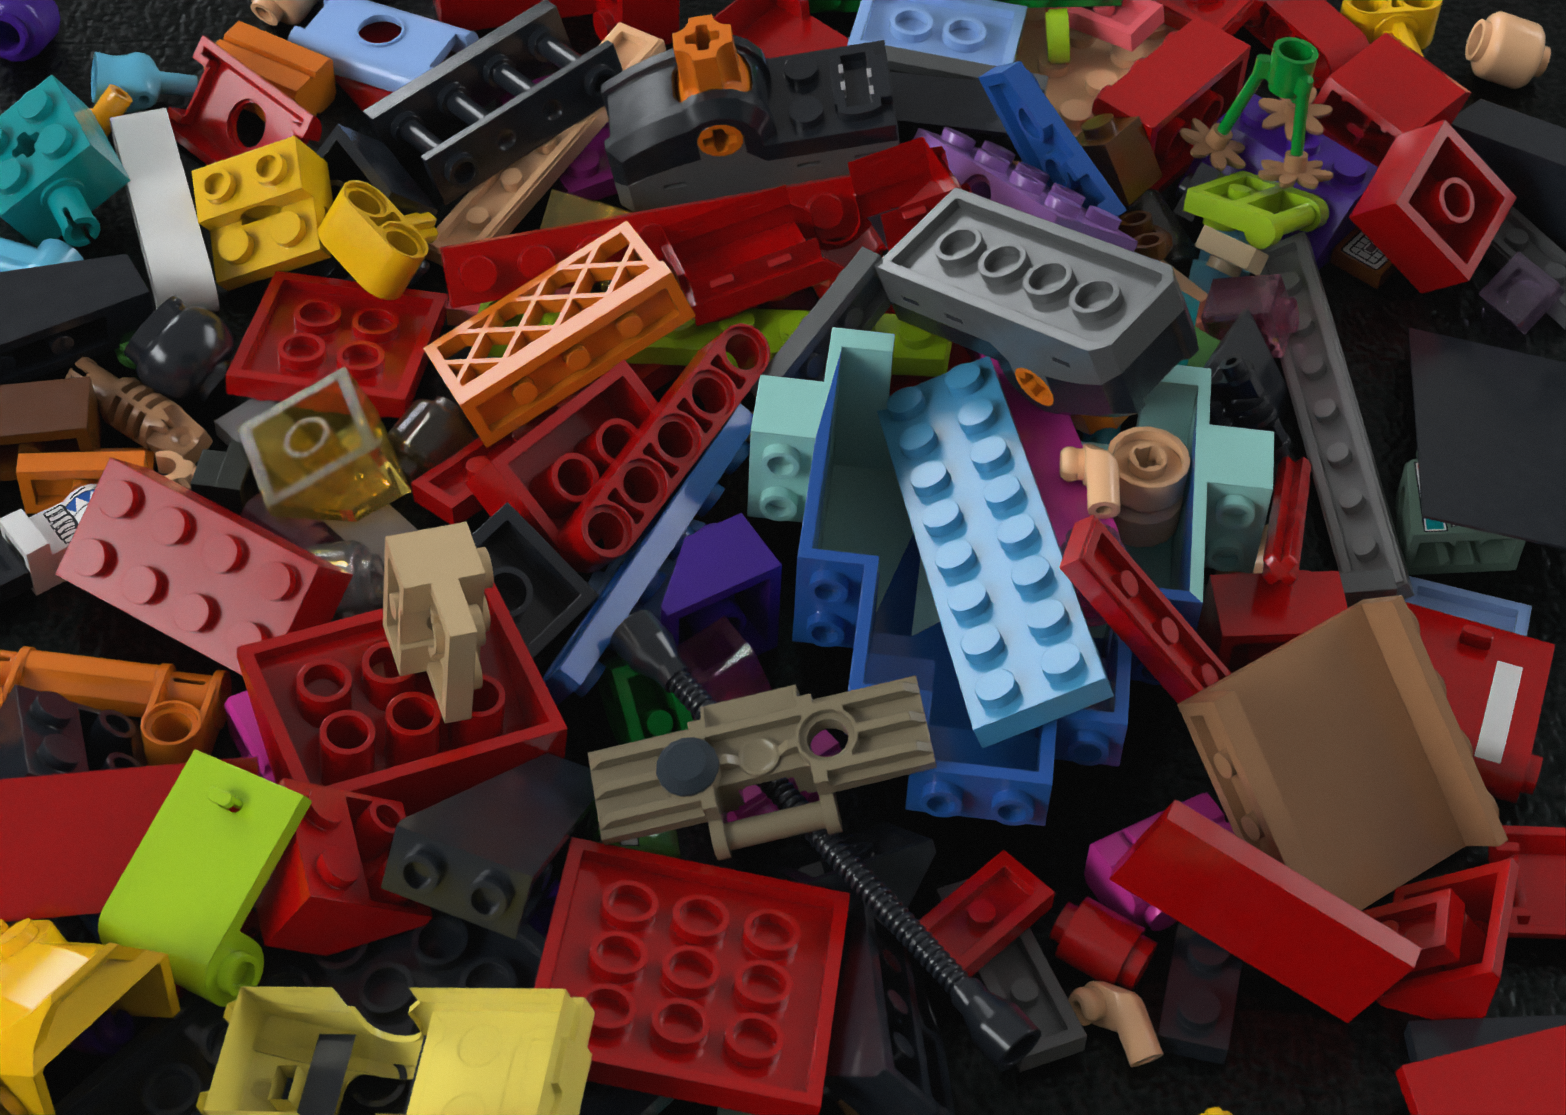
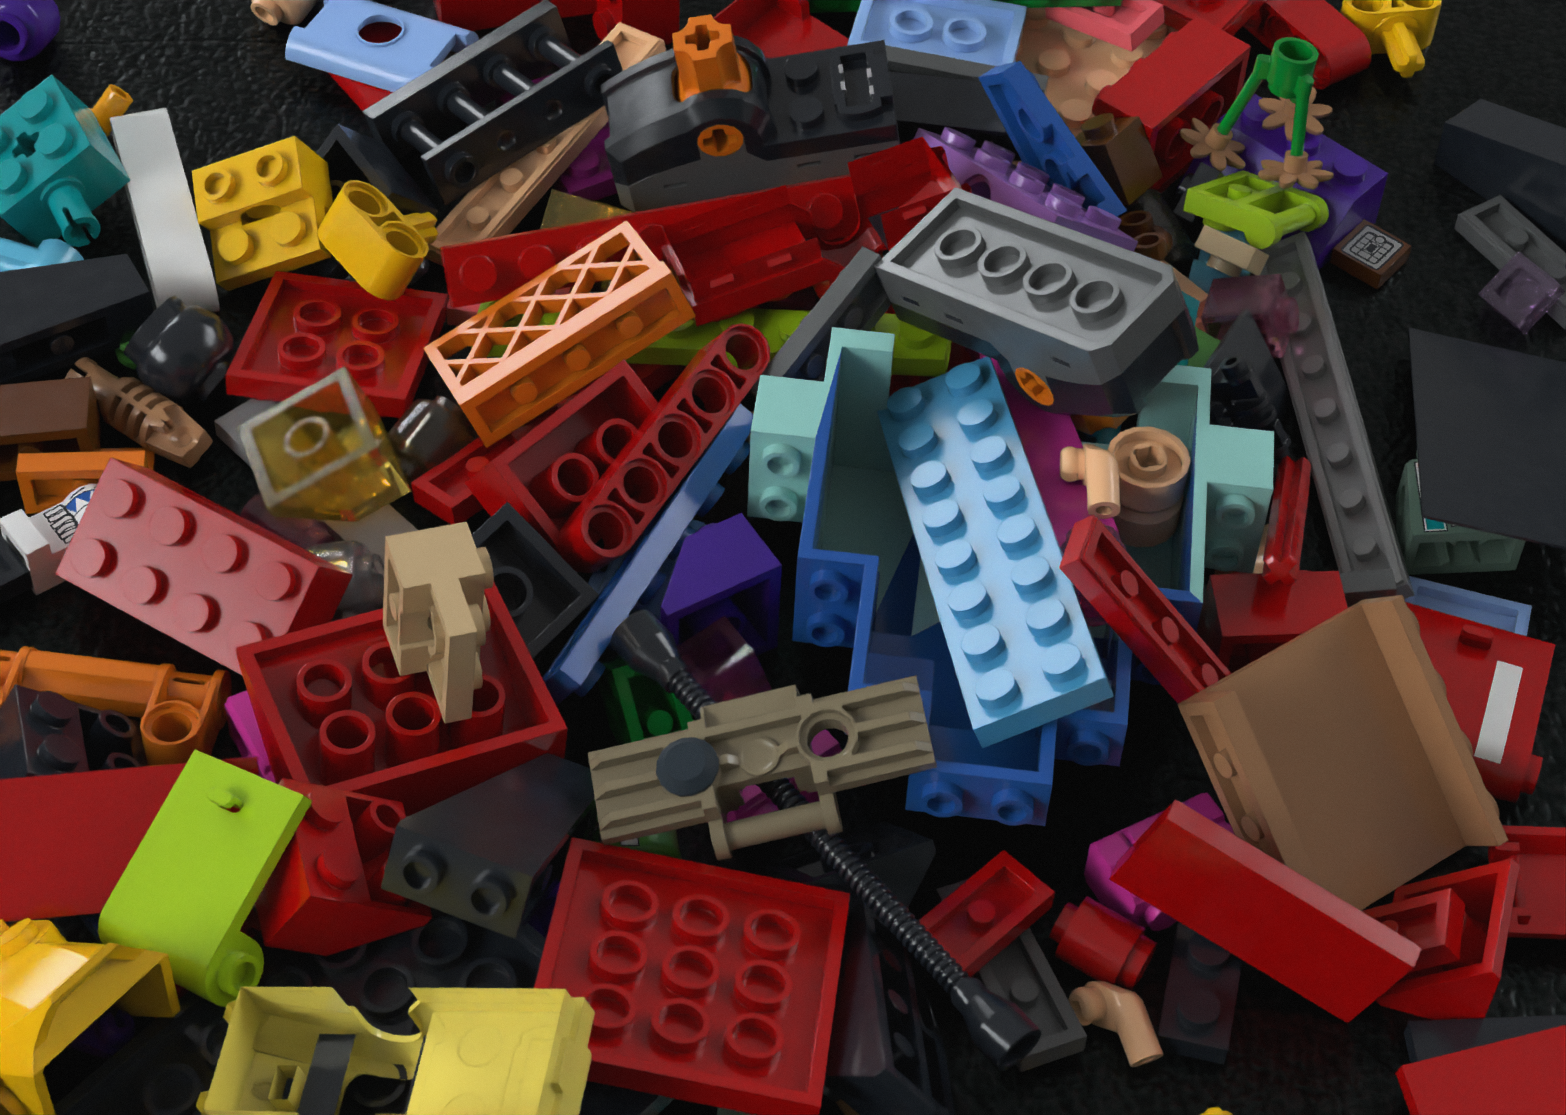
medium azure piece [91,52,198,114] -> none
pearl dark grey piece [155,441,260,520] -> none
red piece [167,35,322,165] -> none
orange brick [204,21,336,122] -> none
lime tile [1045,8,1070,64] -> none
red slope [1312,33,1471,167] -> none
red brick [1349,120,1517,294] -> none
light nougat head [1465,11,1551,89] -> none

